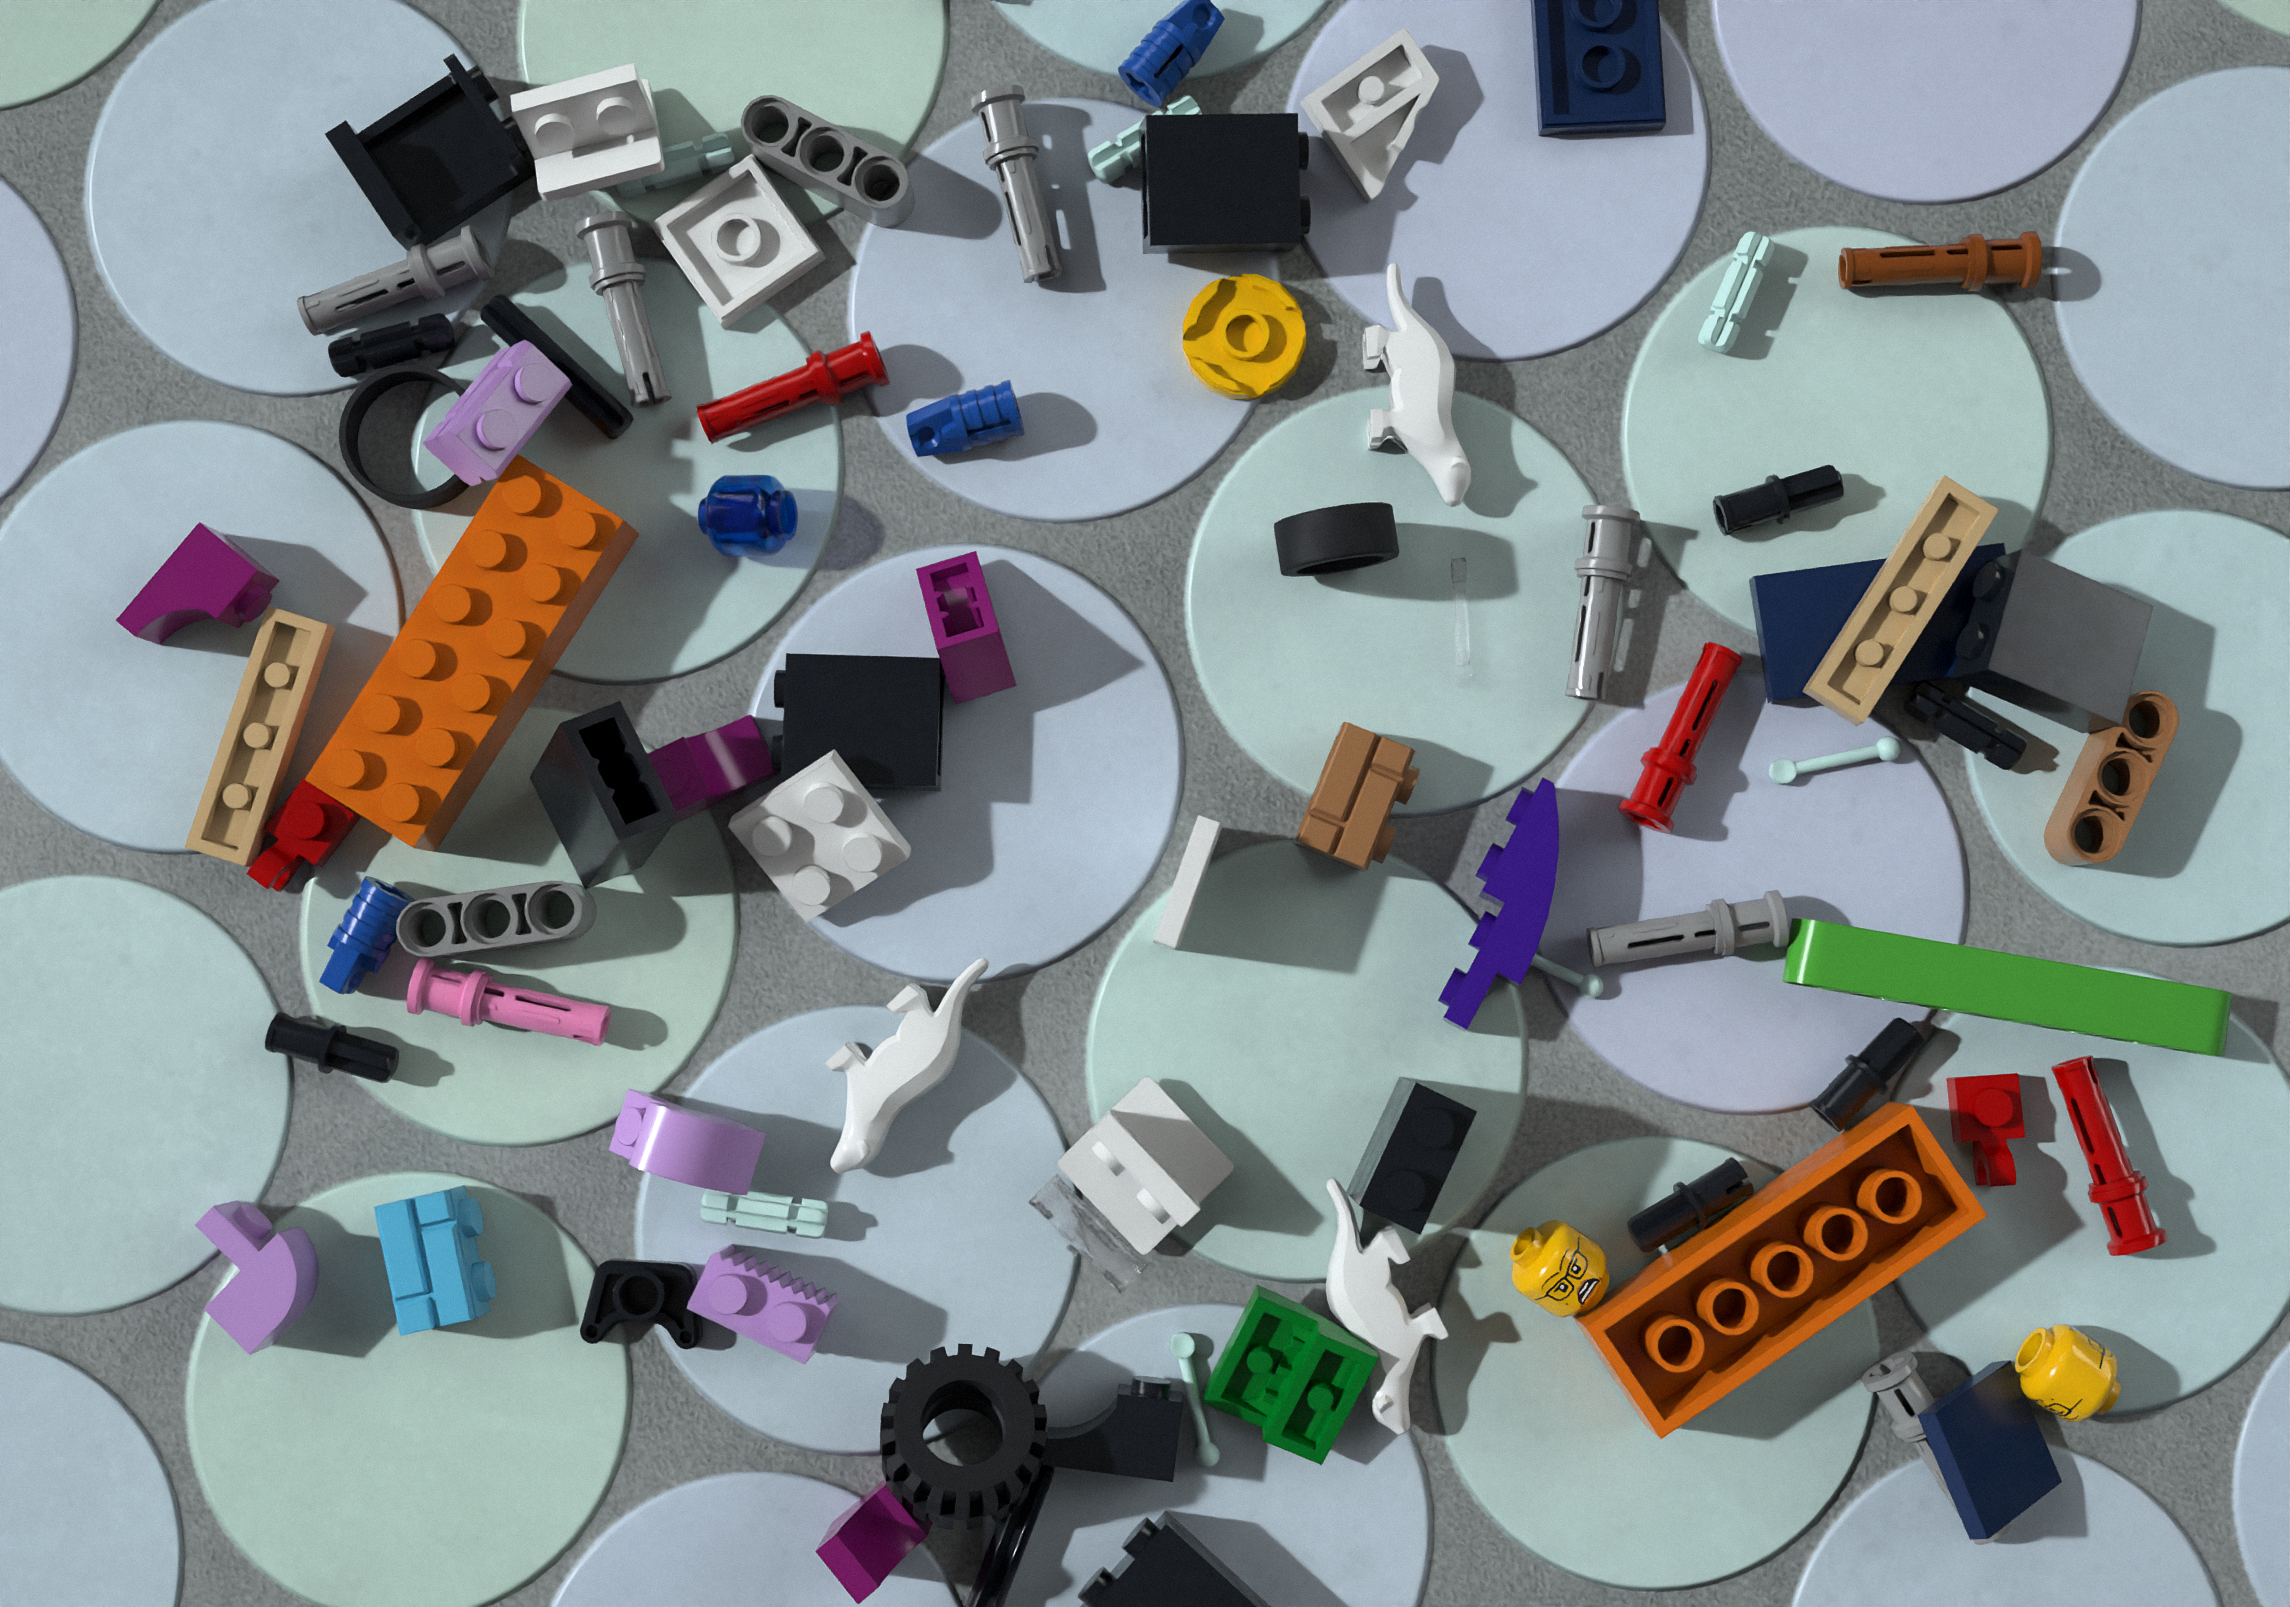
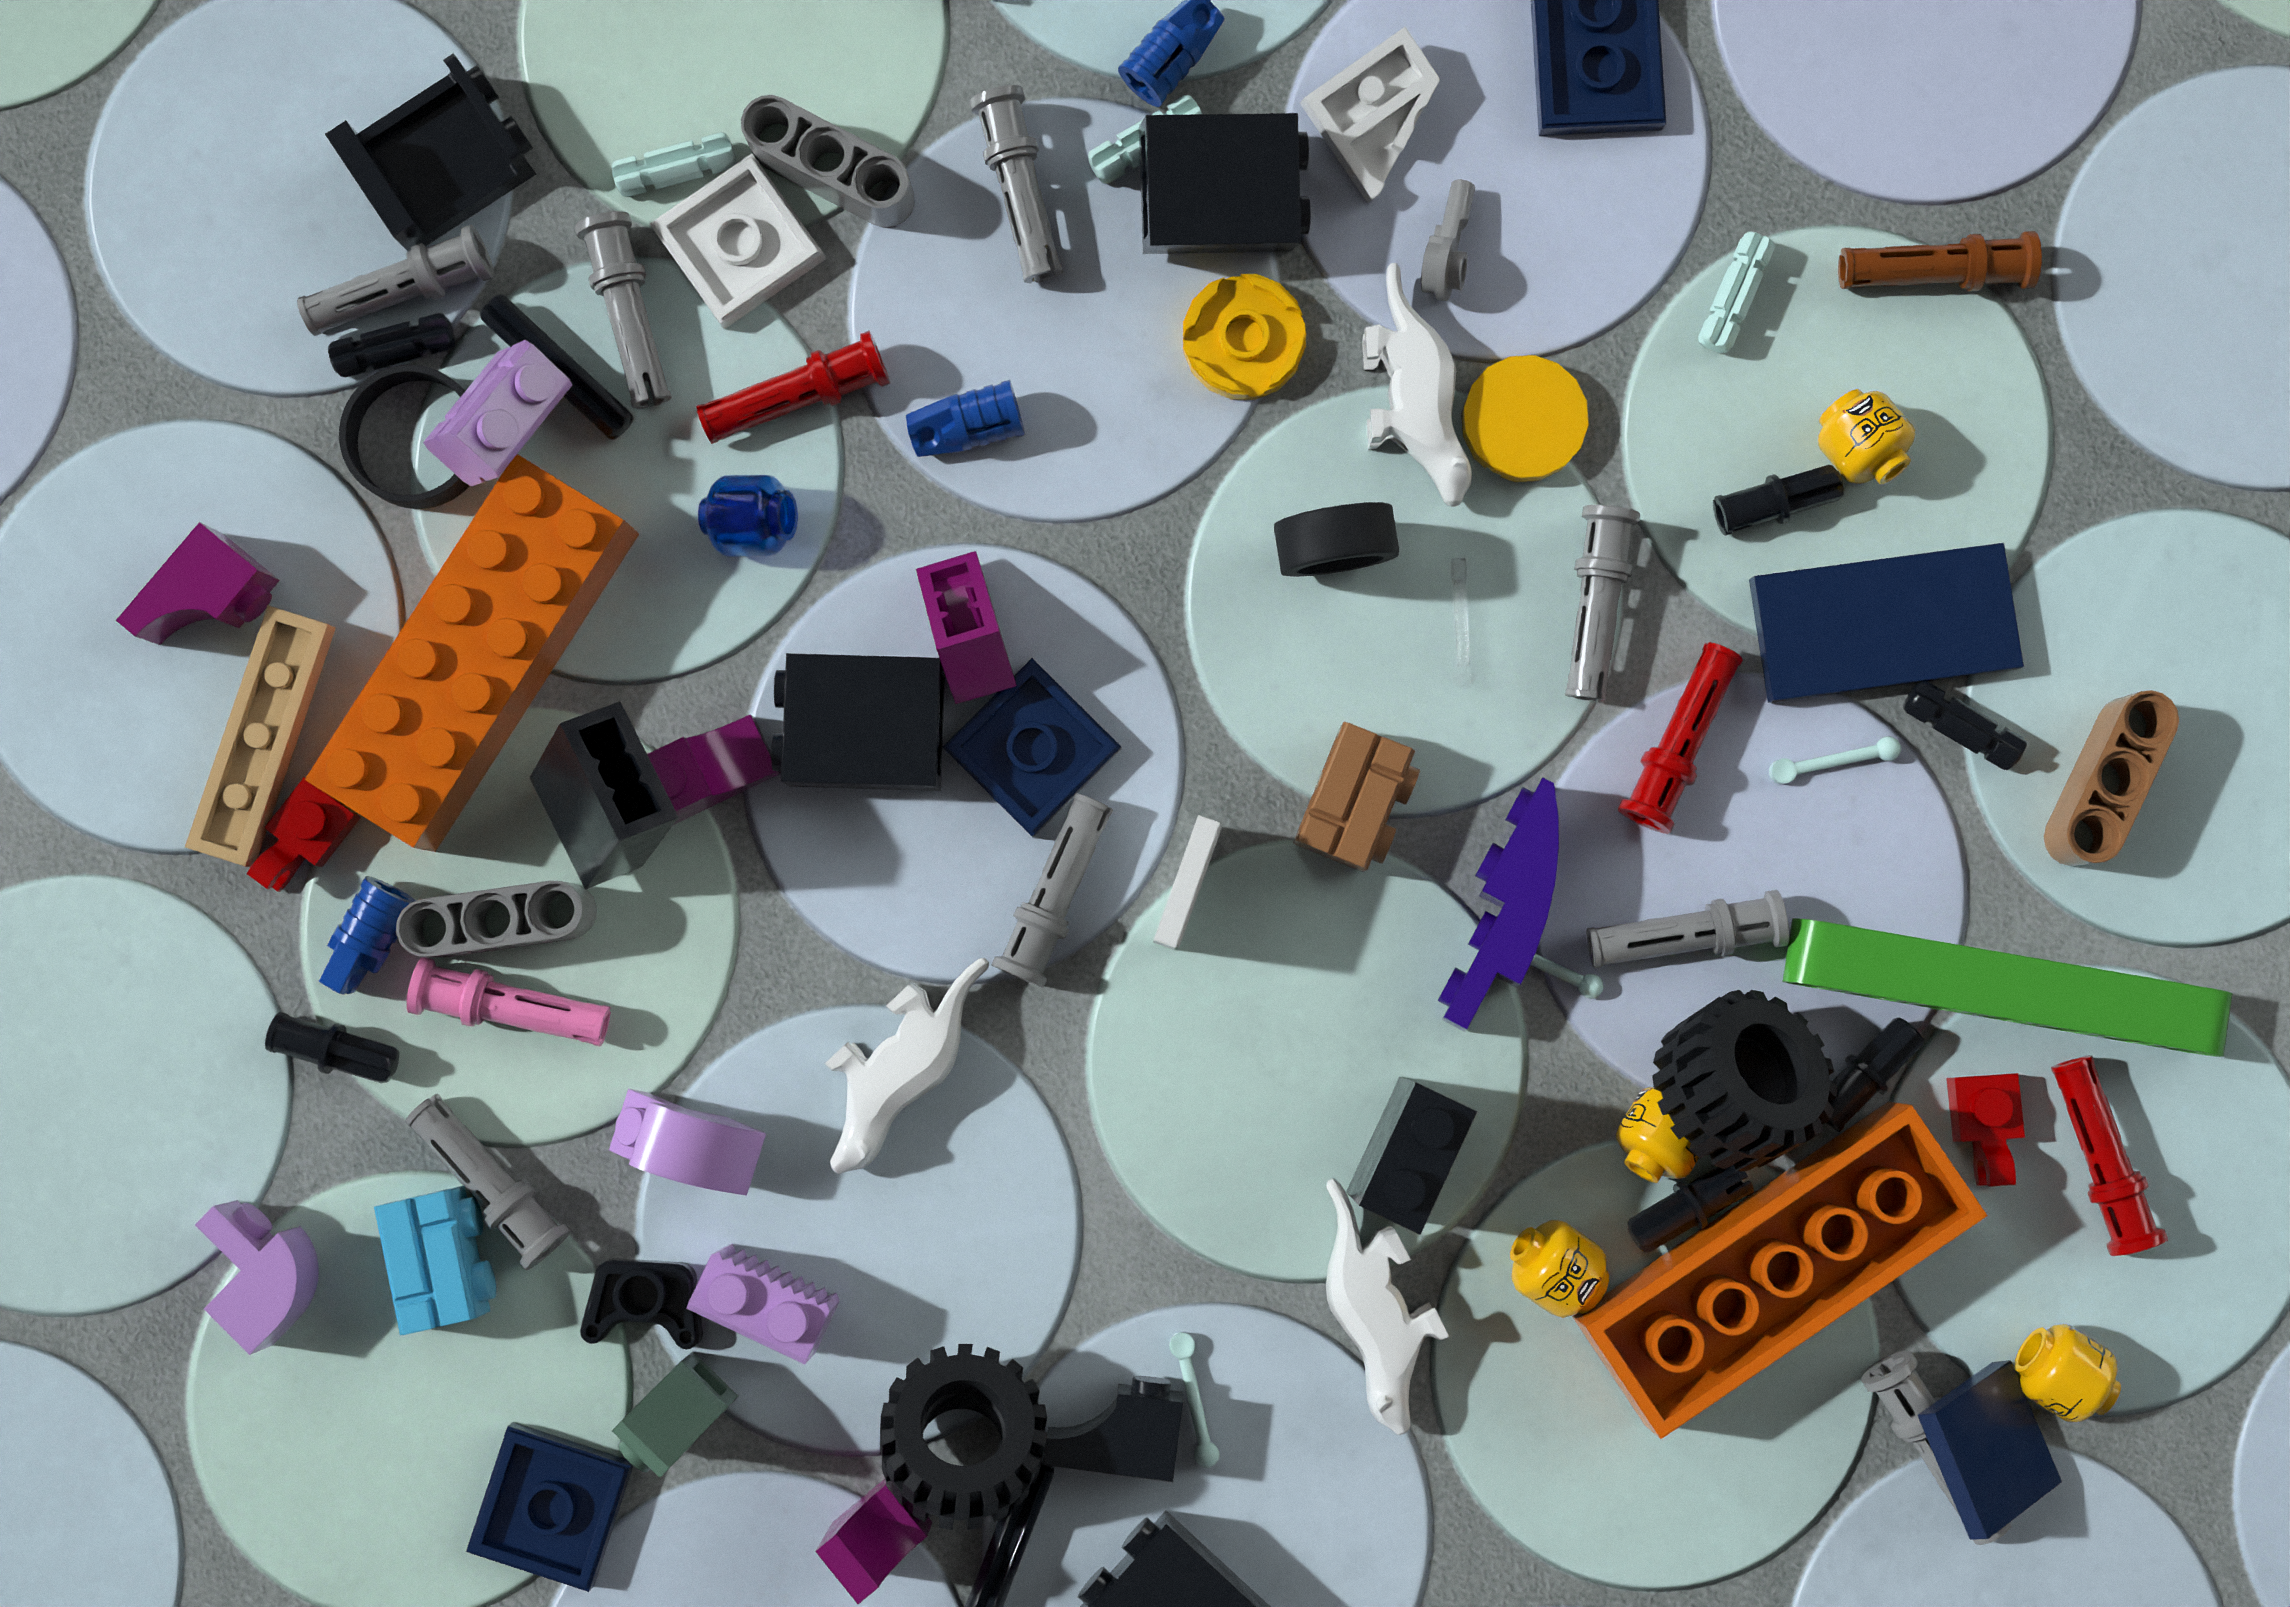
white bracket [510,63,665,202] -> none
light aqua axle [700,1189,829,1239] -> none
white plate [728,749,911,923] -> none
clear pin [1028,1173,1148,1294] -> none
white bracket [1057,1076,1234,1255] -> none
green slope [1203,1284,1379,1465] -> none
tan plate [1803,475,1999,726] -> none
black brick [1952,549,2154,733] -> none
none -> light grey pin [405,1094,571,1270]
none -> dark blue tile [466,1422,633,1592]
none -> sand green slope [612,1352,738,1478]
none -> dark blue tile [943,658,1122,837]
none -> light grey pin [991,793,1113,988]
none -> light grey plate [1421,179,1475,301]
none -> yellow tile [1461,355,1589,482]
none -> yellow head [1616,1087,1699,1183]
none -> black tyre [1652,990,1837,1171]
none -> yellow head [1818,389,1915,485]

